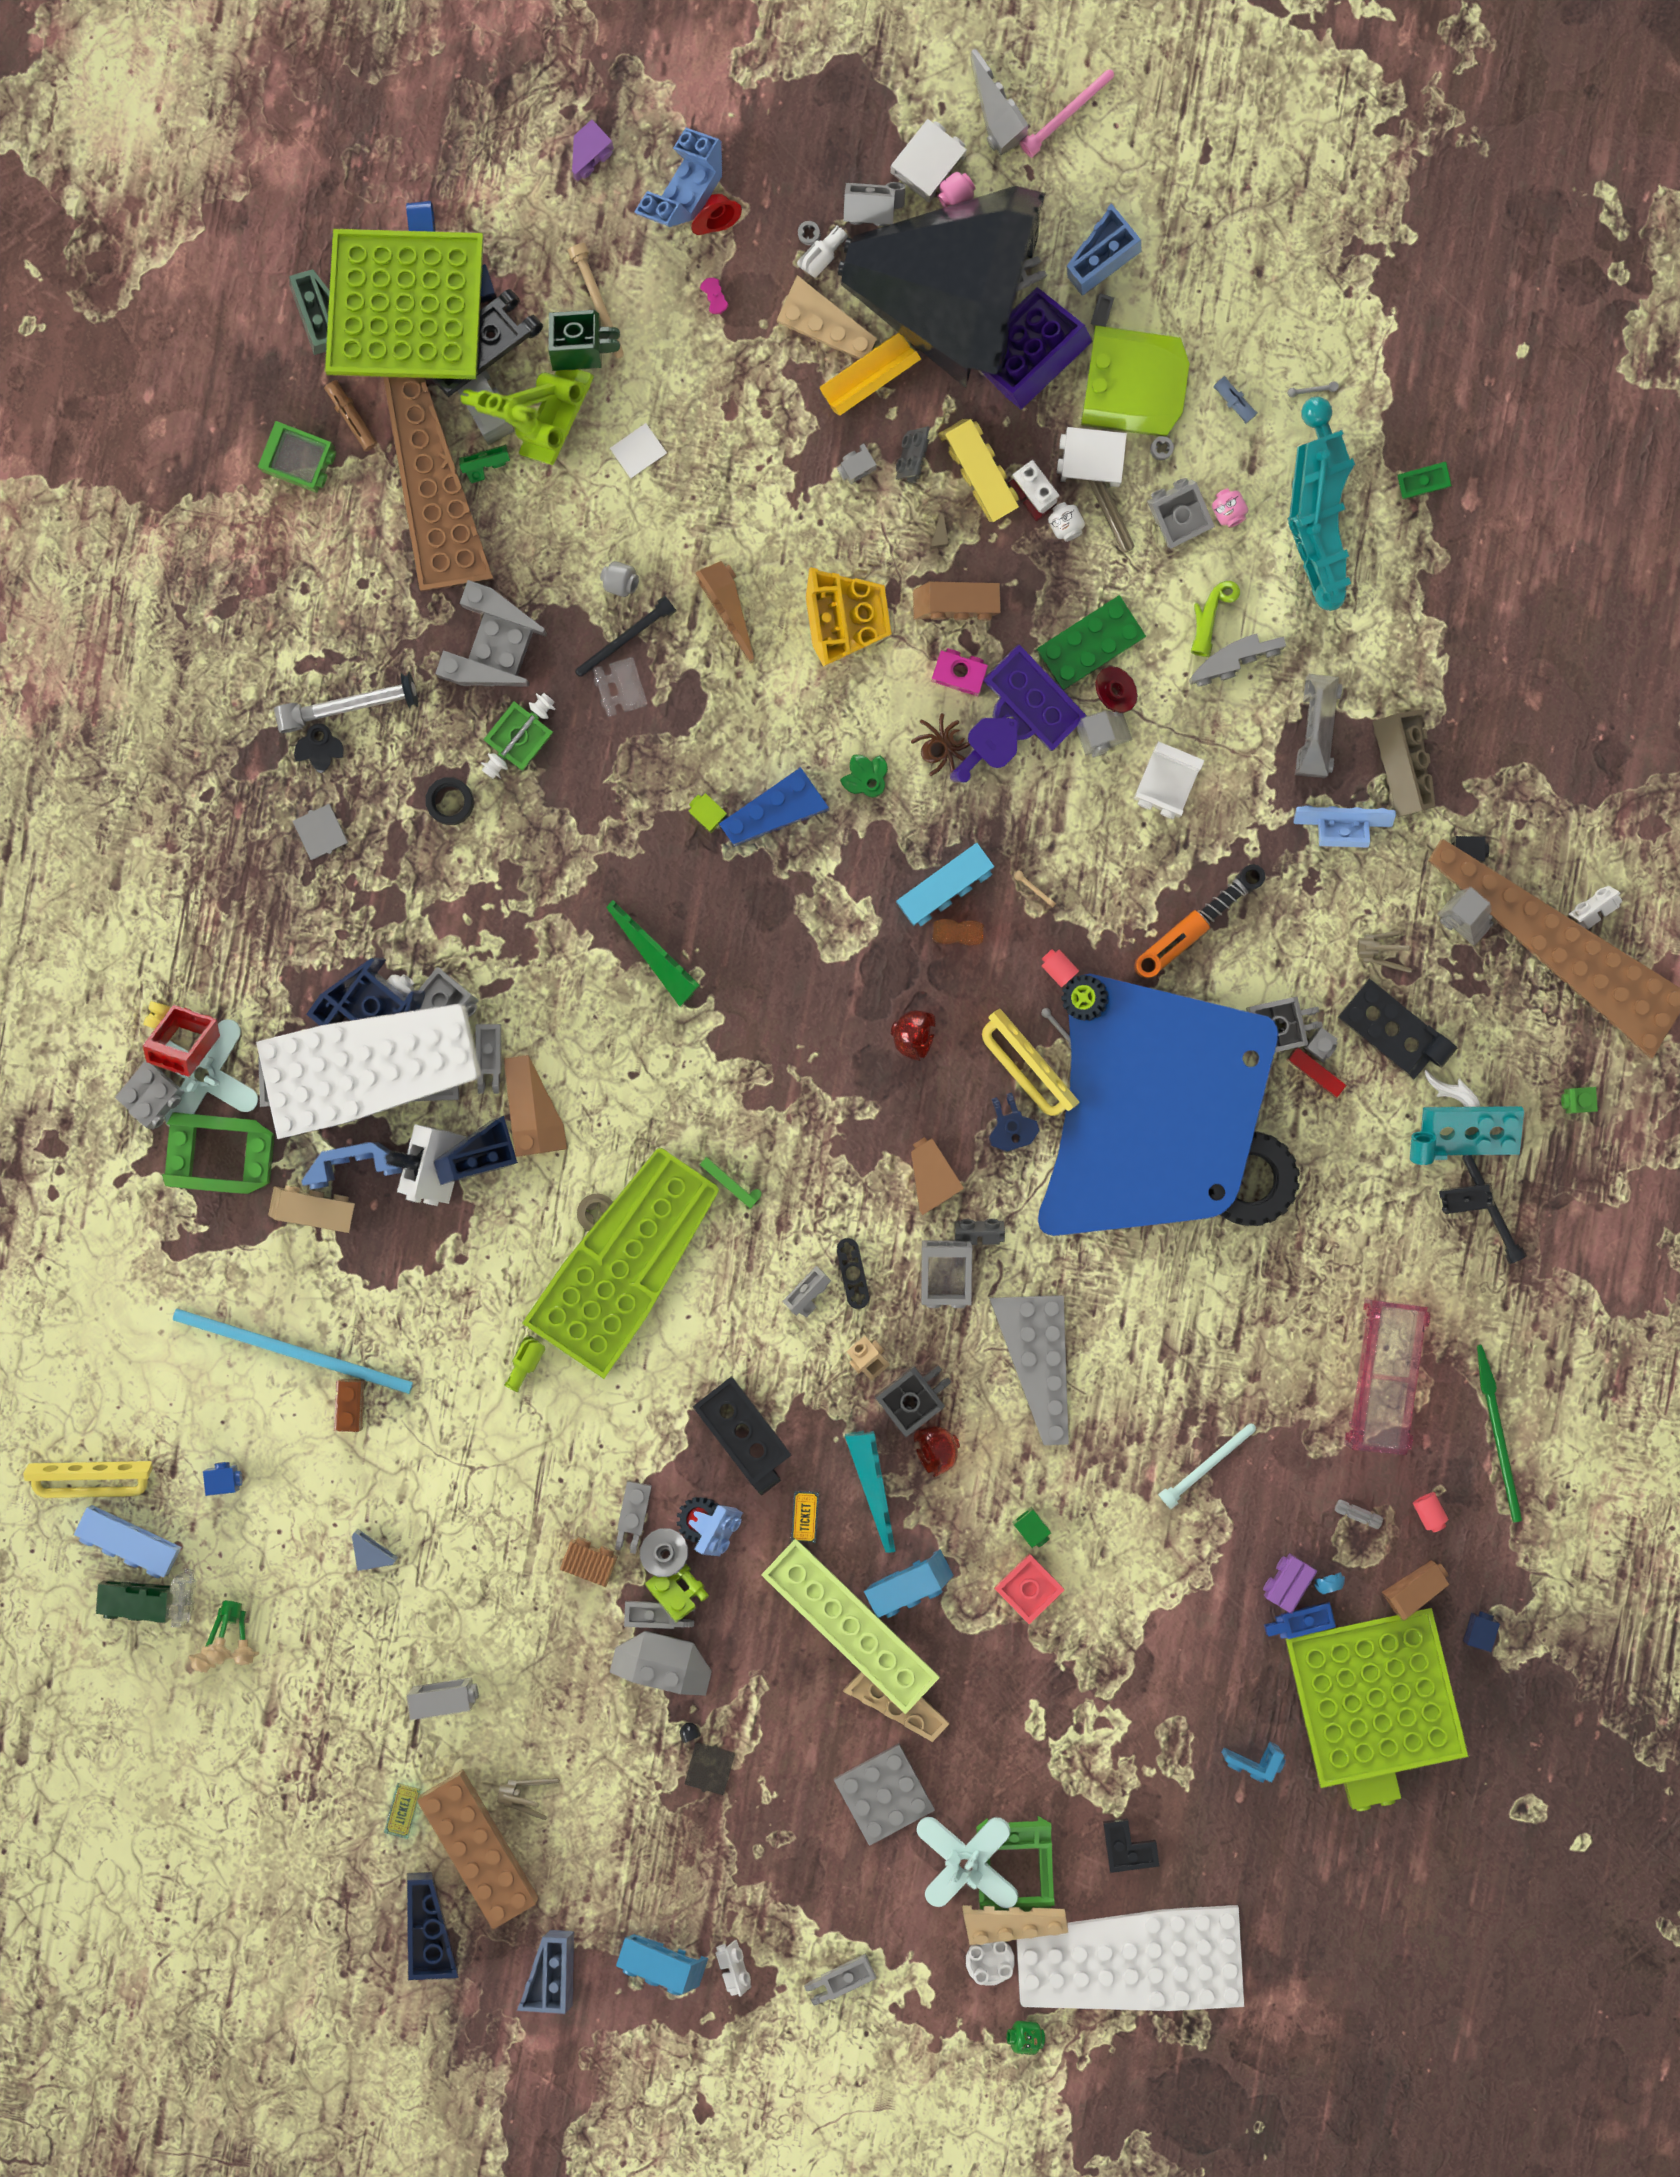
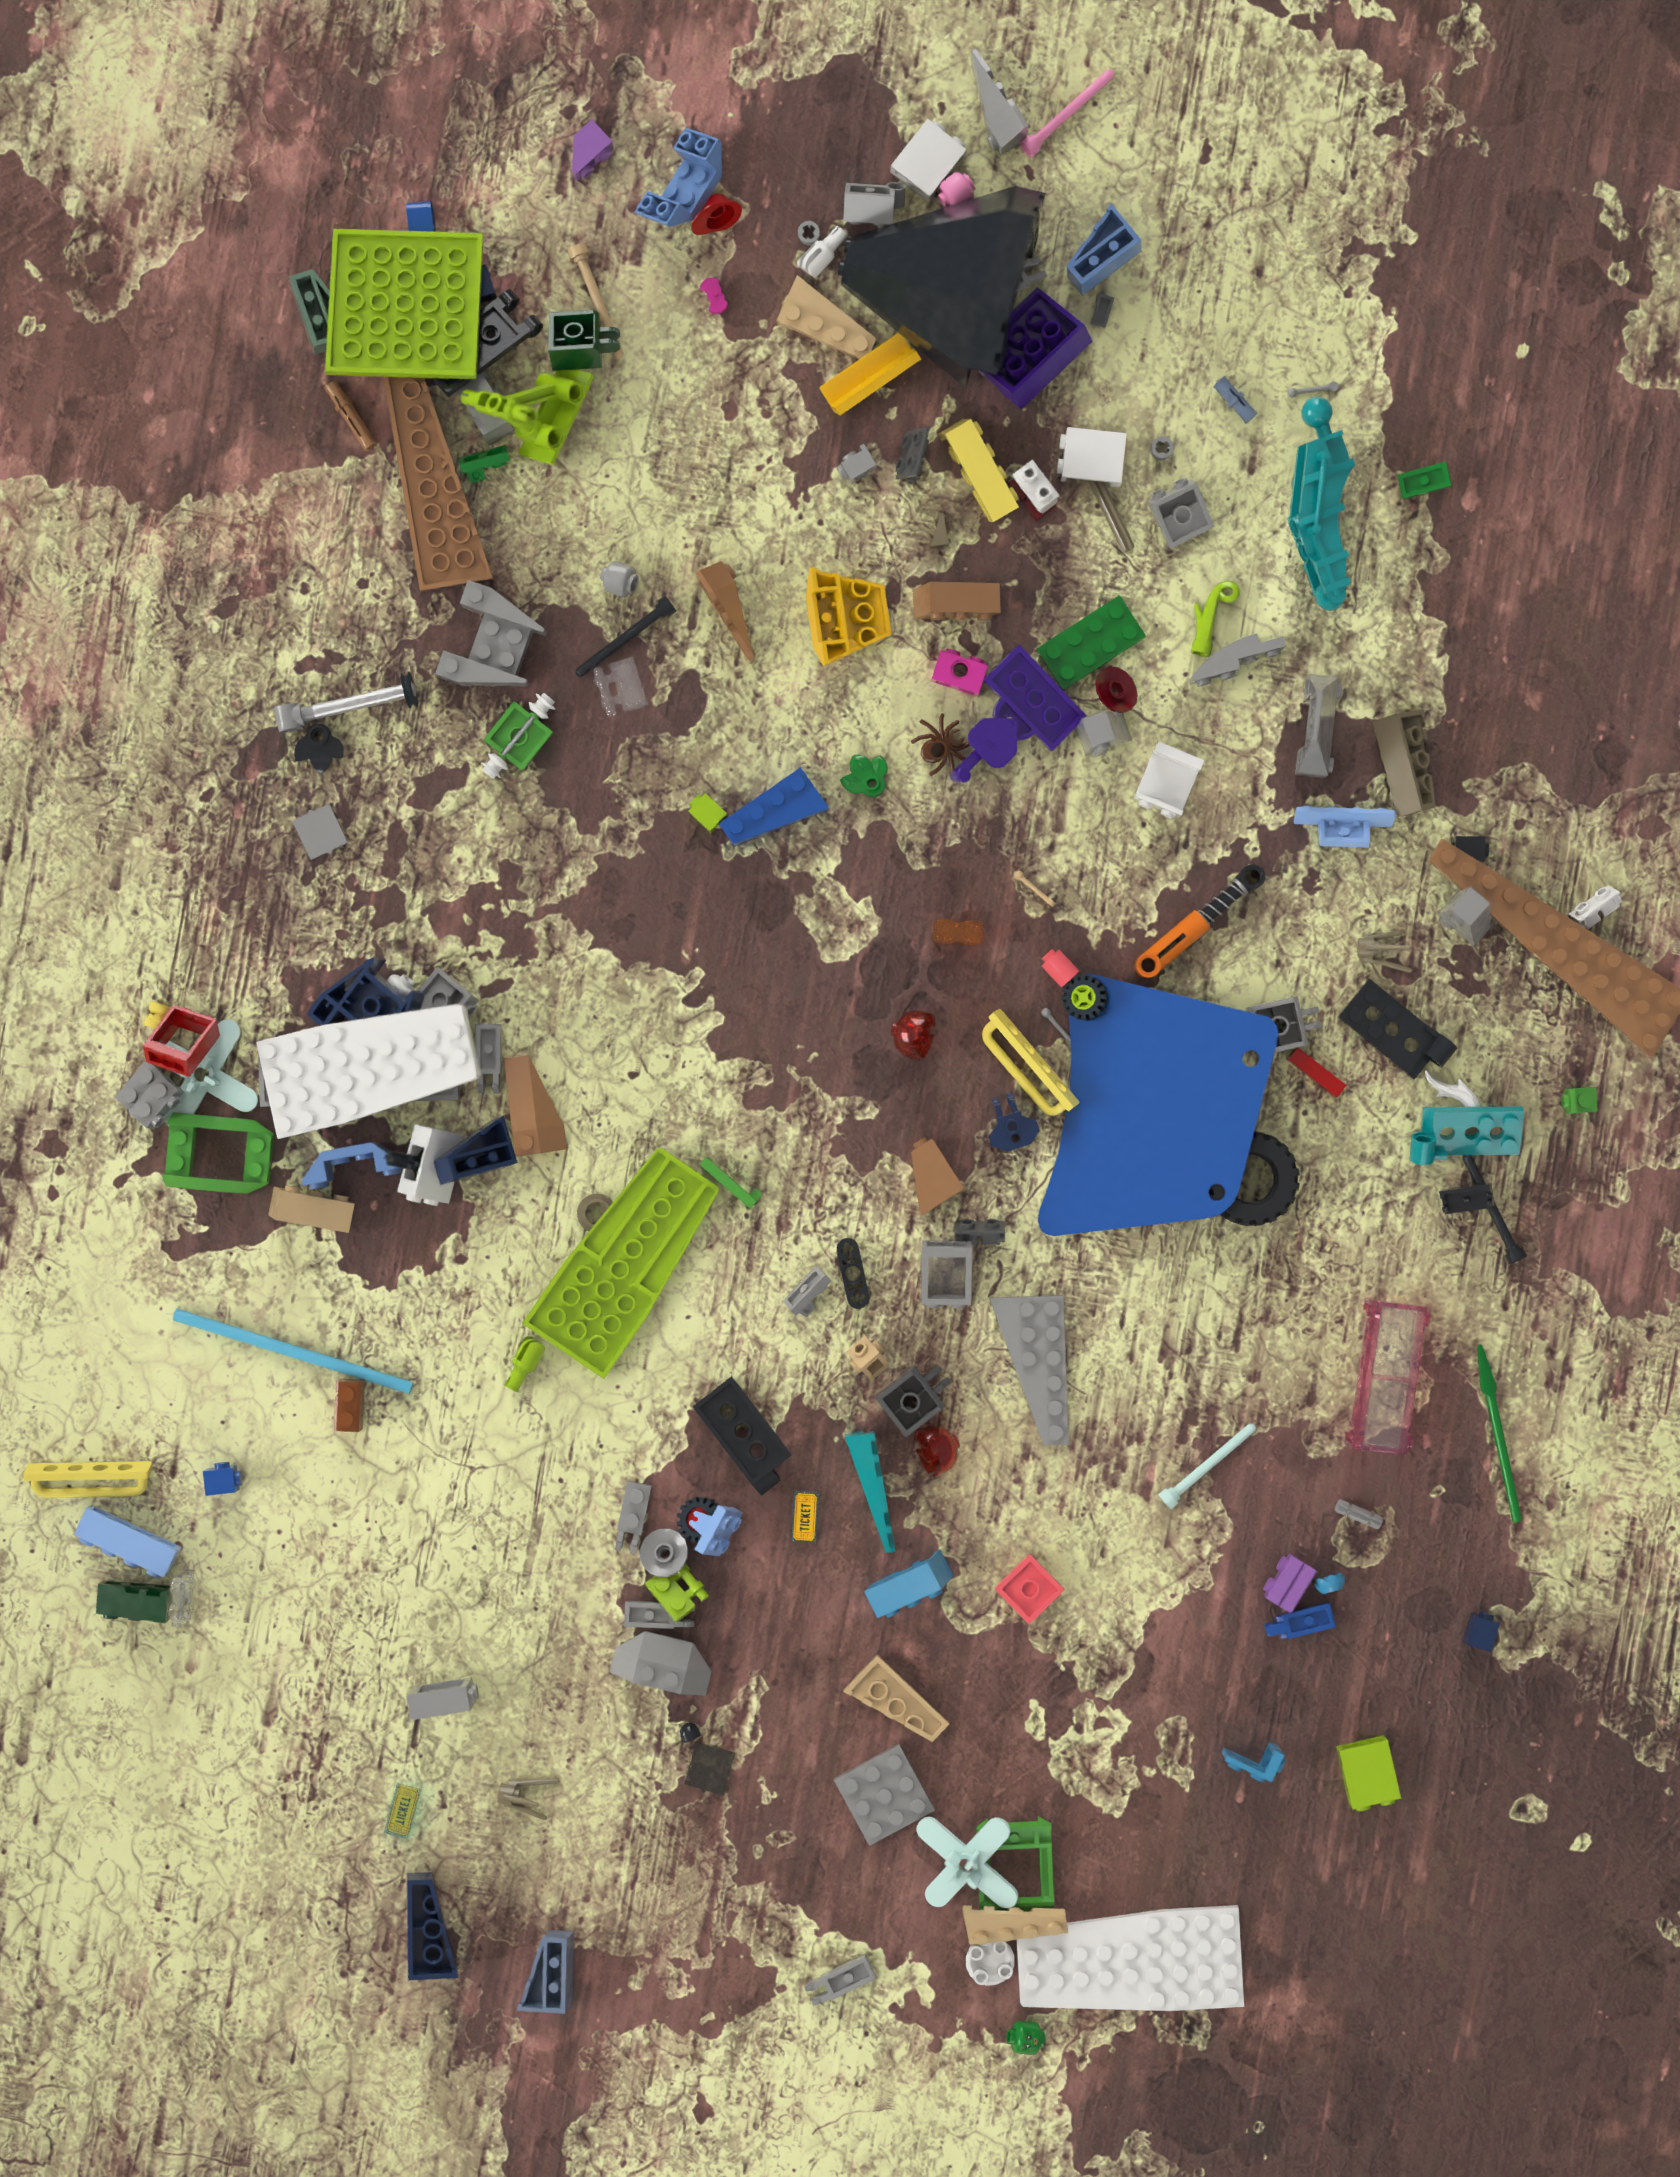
plant [188,1600,259,1673] -> none
window [258,421,336,493] -> none
sand blue slope [352,1529,398,1571] -> none
medium nougat brick [417,1769,538,1929] -> none
black tyre [426,777,474,825] -> none
medium nougat brick [560,1537,618,1587] -> none
green wedge [606,900,700,1008] -> none
white sticker [610,423,667,478] -> none
dark azure wedge [616,1934,708,1996] -> none
white hinge [715,1940,751,1996] -> none
yellowish green plate [761,1539,940,1714] -> none
medium azure brick [896,843,994,927] -> none
green brick [1013,1507,1051,1548] -> none
white head [1048,502,1085,542] -> none
lime wedge [1081,325,1190,437] -> none
black plate [1103,1818,1159,1873] -> none
bright pink head [1212,488,1248,528] -> none
lime plate [1285,1608,1468,1788] -> none
light grey brick [1303,1027,1338,1063] -> none
medium nougat slope [1382,1560,1449,1621] -> none
coral brick [1413,1492,1449,1532] -> none

